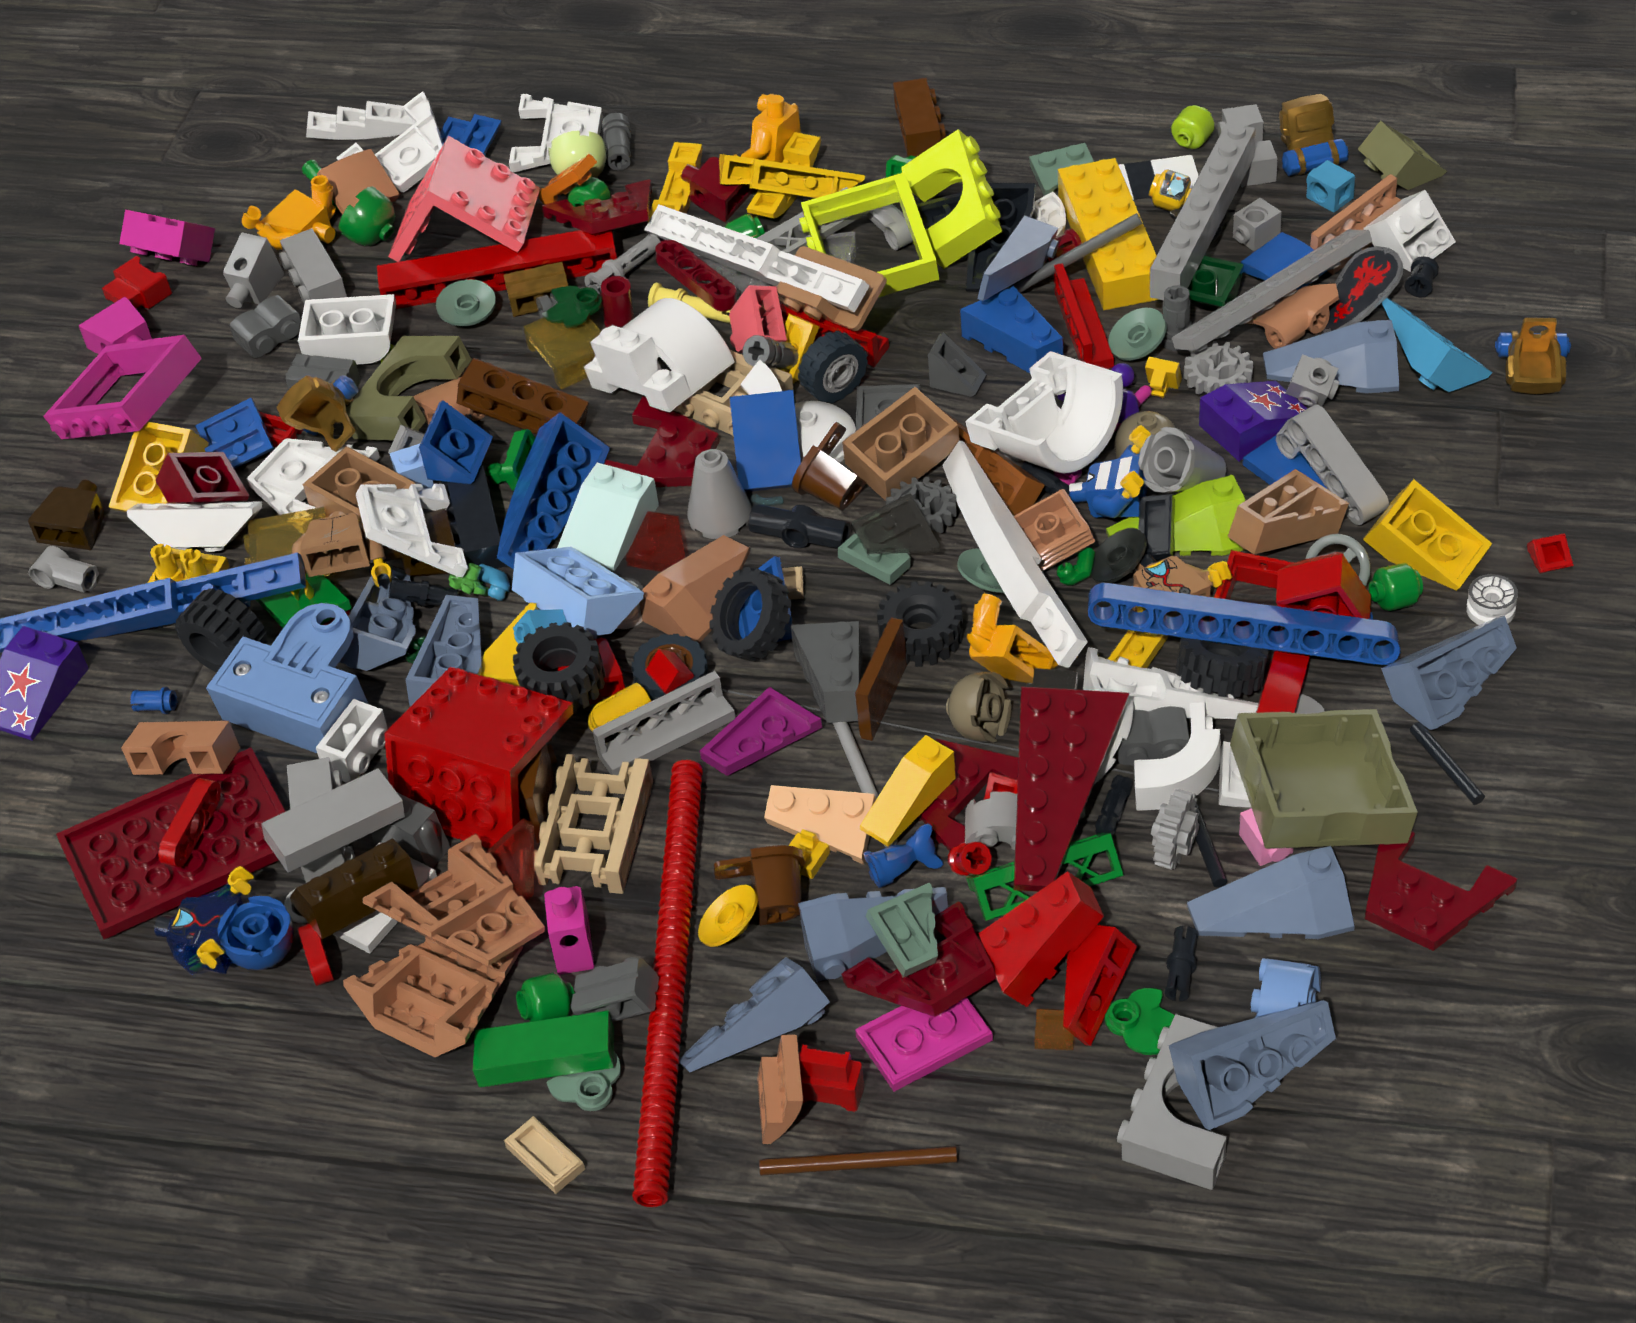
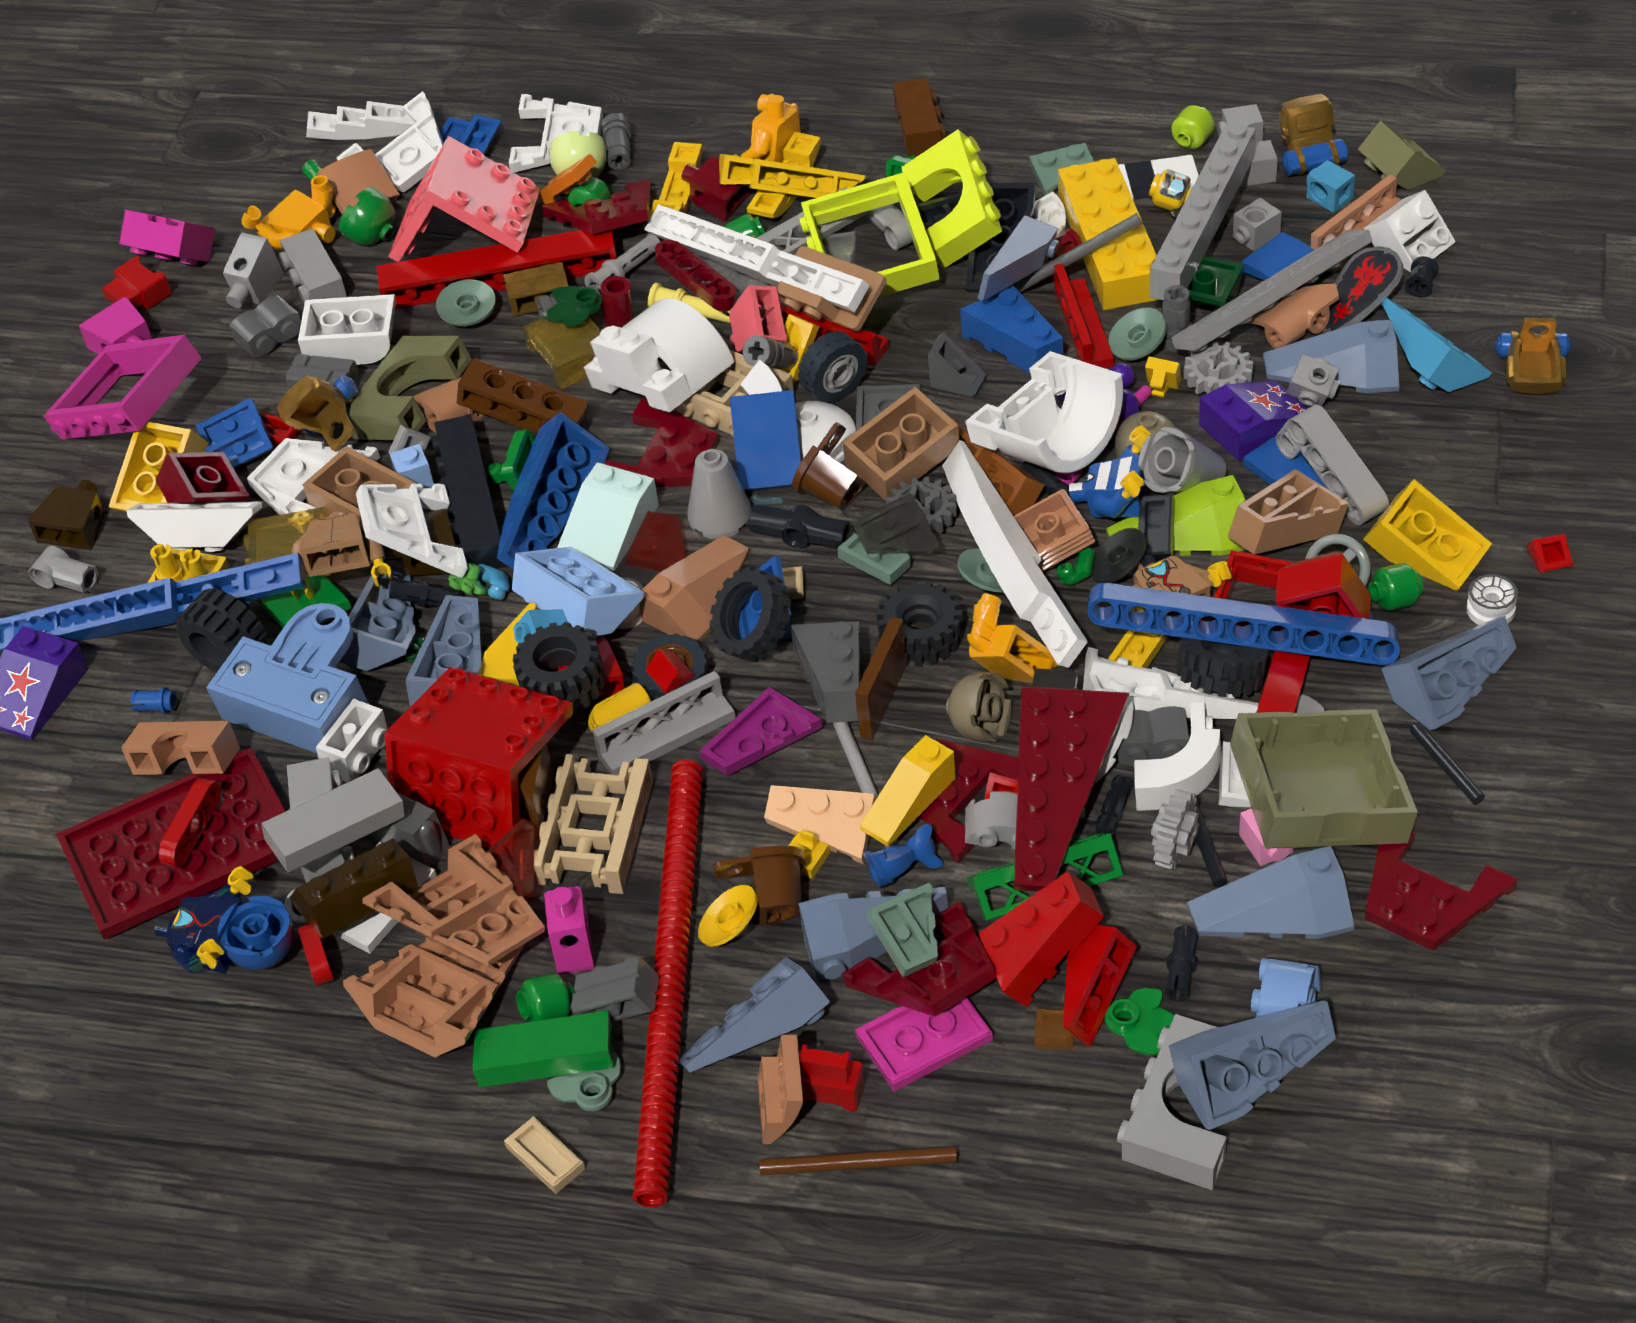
blue slope [419,400,493,484] -> none
red bush [948,842,992,876] -> none

